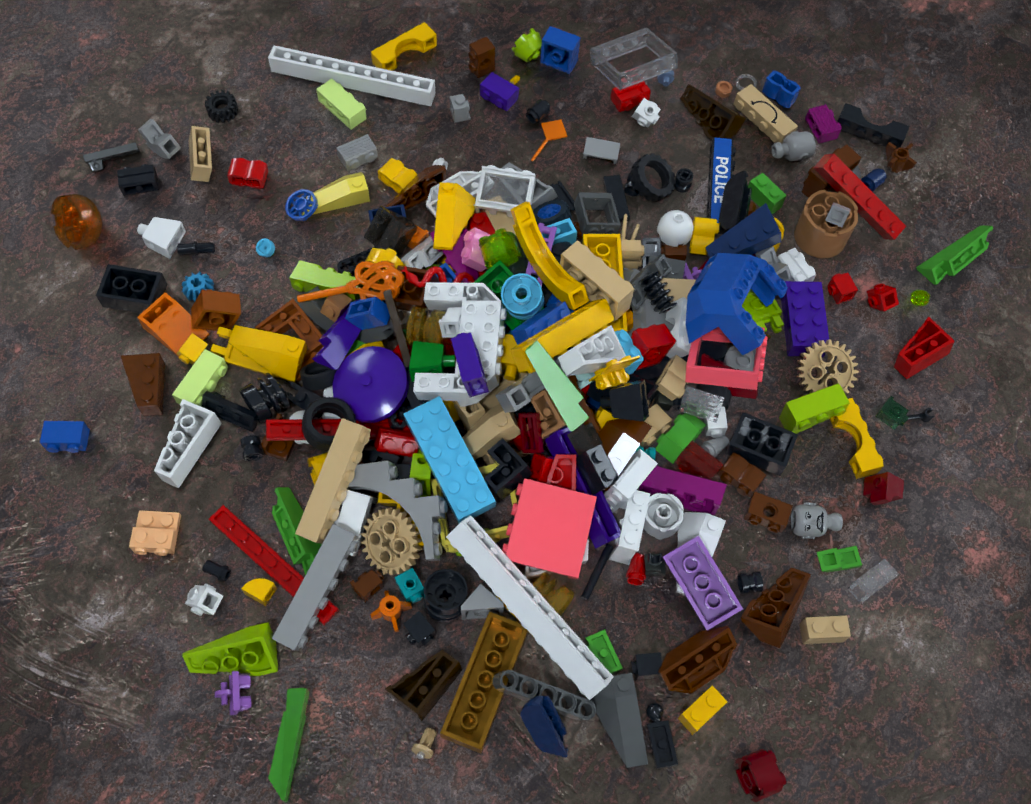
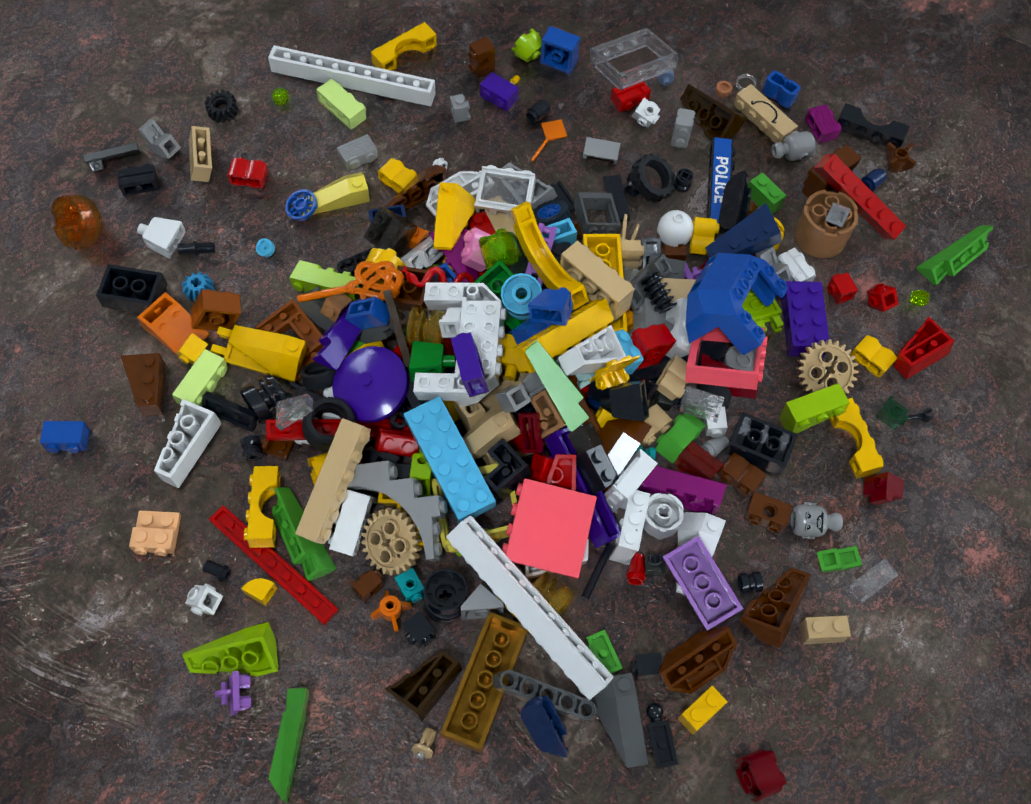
light grey brick [272,524,359,651] -> none
none -> yellow arch [244,466,281,548]
none -> clear neon green tile [272,88,289,105]
none -> clear wing [276,394,313,430]
none -> blue torso [528,287,573,326]
none -> light grey brick [670,108,695,148]
none -> yellow brick [850,335,897,378]

